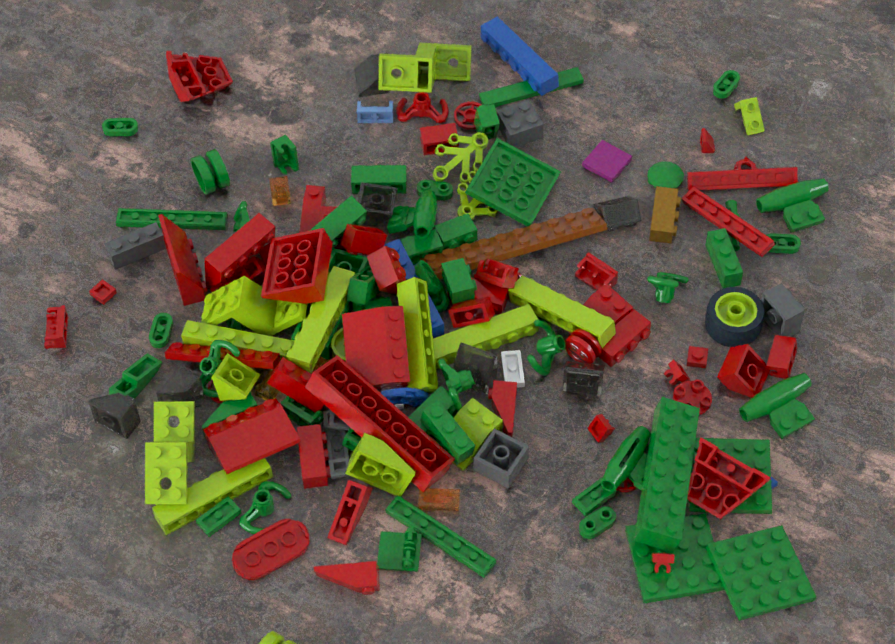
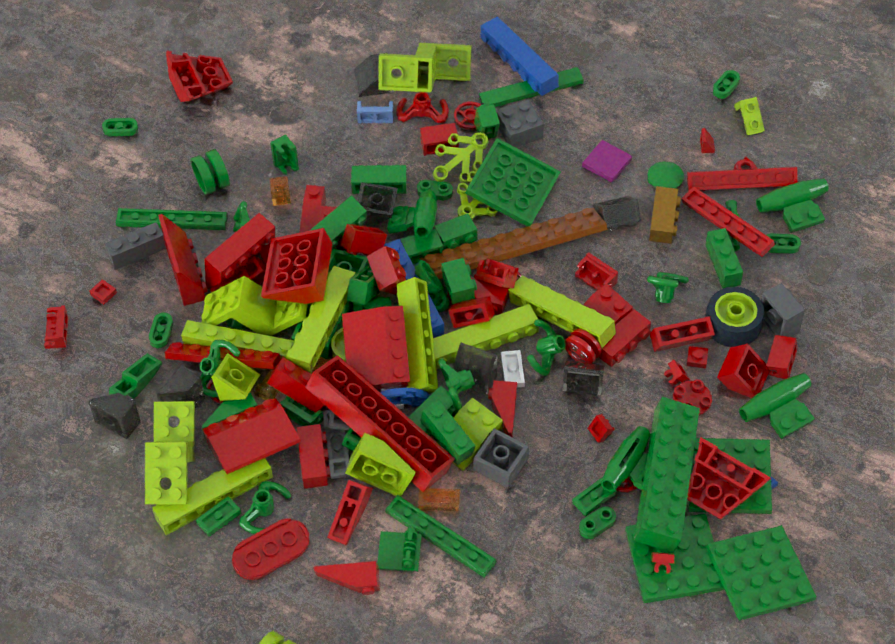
none -> red brick [649,316,715,352]

